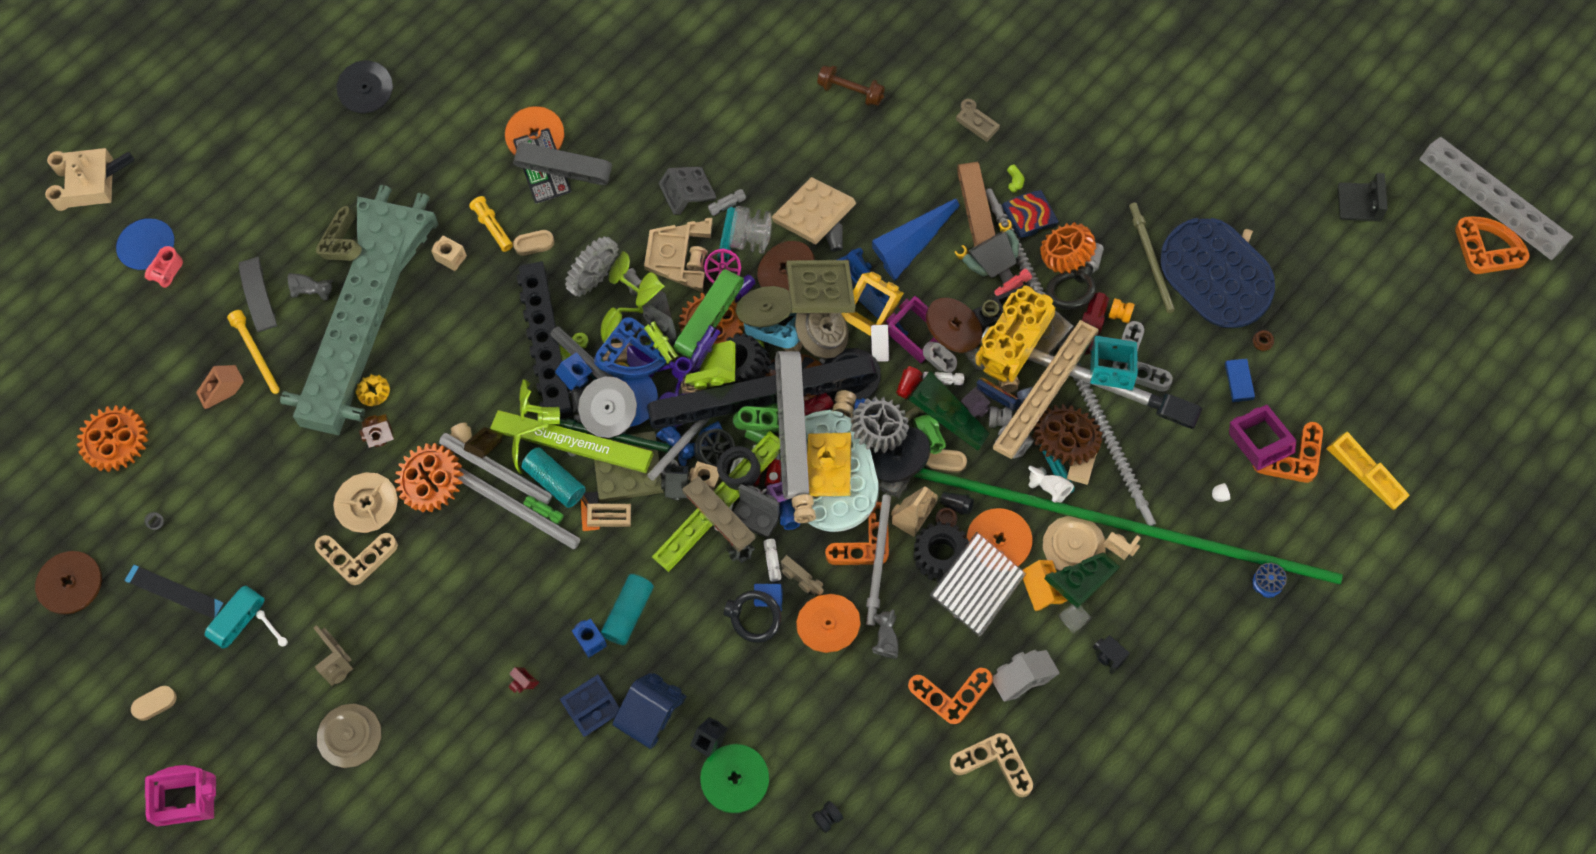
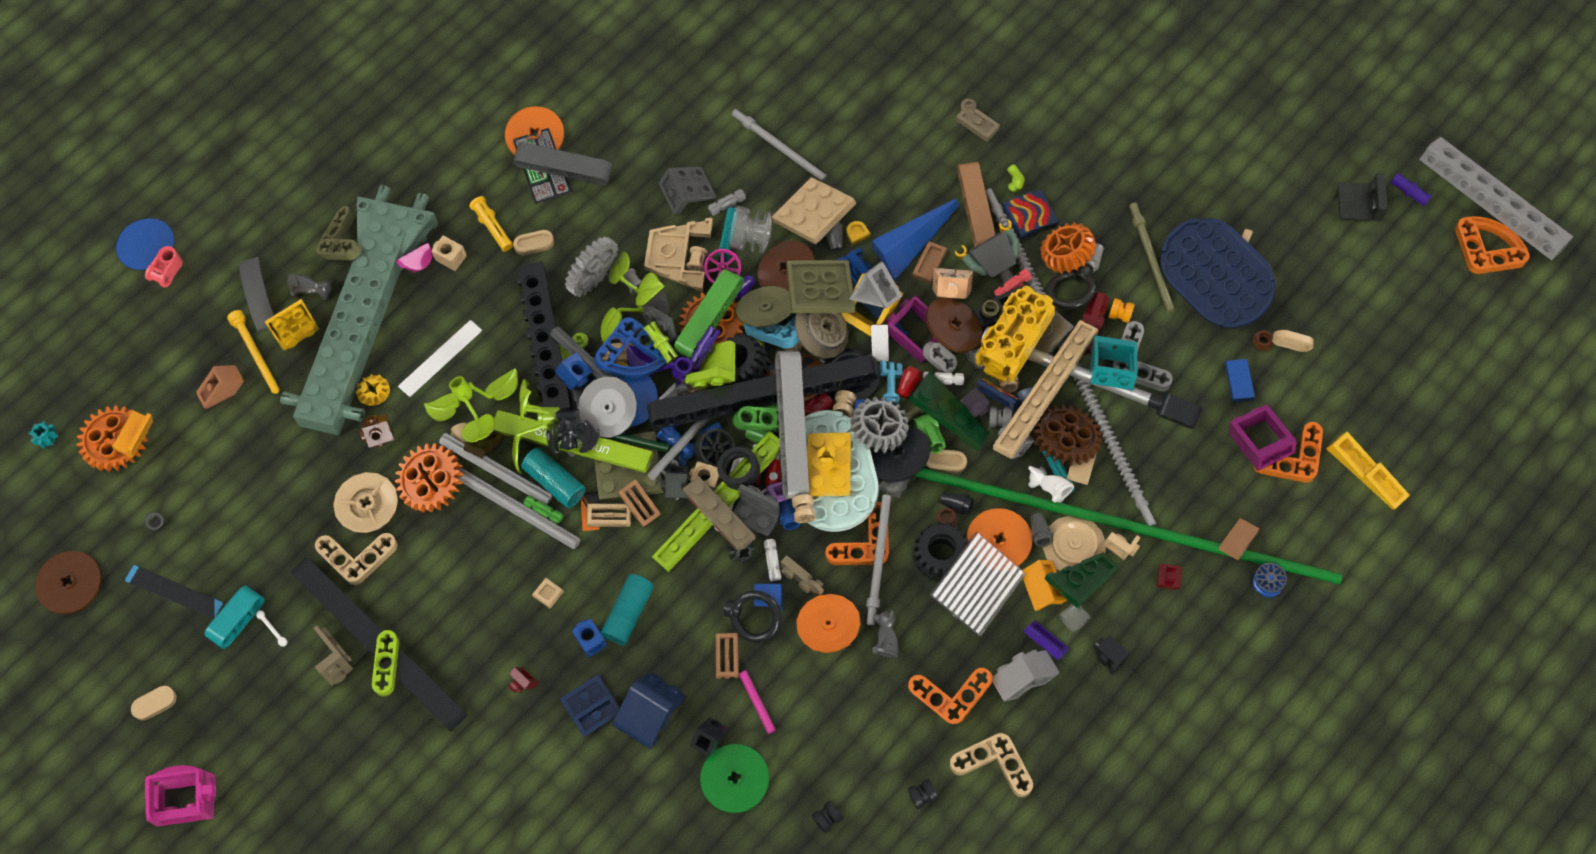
tan piece [45,148,135,211] -> none
dark tan piece [317,704,382,768] -> none
black piece [336,60,393,114] -> none
reddish brown piece [817,65,885,106] -> none
tan wedge [891,487,938,537] -> none
white hinge [1212,483,1230,502] -> none
none -> teal gear [28,421,58,449]
none -> light orange panel [112,411,153,458]
none -> yellow slope [265,299,319,351]
none -> black beam [290,557,468,731]
none -> lime beam [372,630,399,696]
none -> tile [396,243,432,272]
none -> white sticker [398,320,482,397]
none -> lime plant [424,369,518,442]
none -> tan tile [532,578,564,609]
none -> black animal [547,409,600,453]
none -> medium nougat tile [617,479,661,527]
none -> dark grey bar [659,383,689,400]
none -> medium nougat tile [716,633,739,679]
none -> light grey bar [732,109,827,182]
none -> dark pink bar [739,671,776,734]
none -> yellow tile [847,221,871,245]
none -> light grey slope [849,262,902,308]
none -> medium azure hinge [880,361,902,406]
none -> black wheel [907,779,938,809]
none -> medium nougat tile [912,241,947,285]
none -> light nougat torso [932,268,973,299]
none -> dark purple tile [1023,621,1069,660]
none -> dark grey cone [1030,513,1053,547]
none -> dark red tile [1157,564,1182,590]
none -> medium nougat tile [1219,518,1260,560]
none -> tan tile [1272,330,1314,352]
none -> dark purple pin [1390,172,1432,207]

